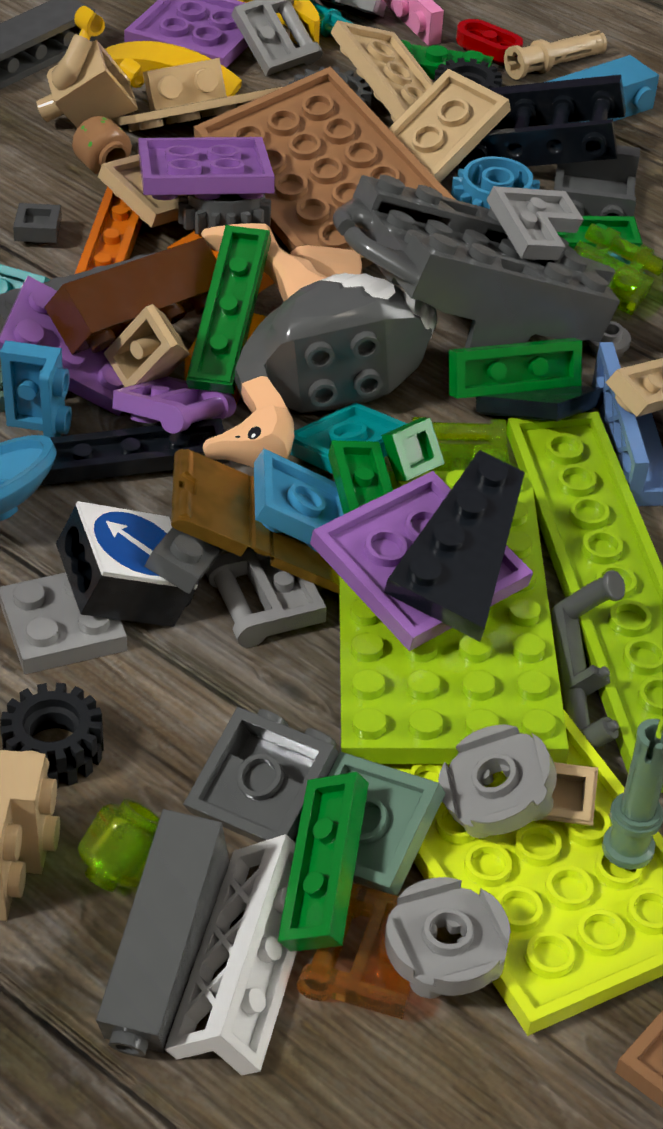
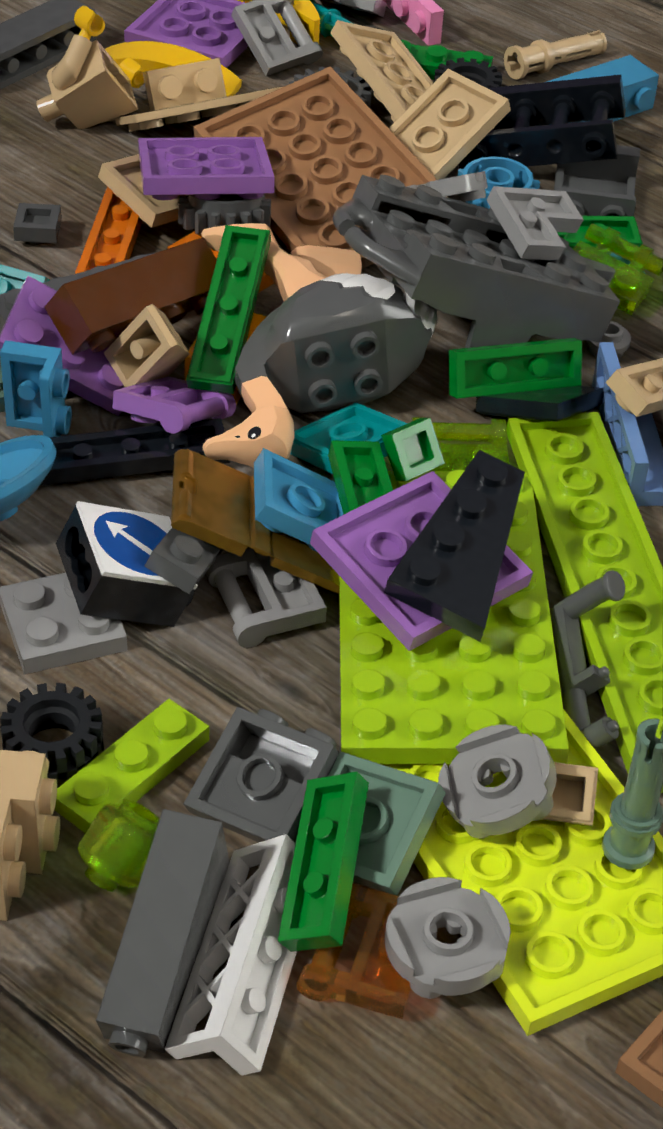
medium nougat head [72,116,132,174] -> none
red plate [456,19,523,65] -> none
none -> lime plate [55,698,210,839]
none -> light grey plate [407,171,488,202]

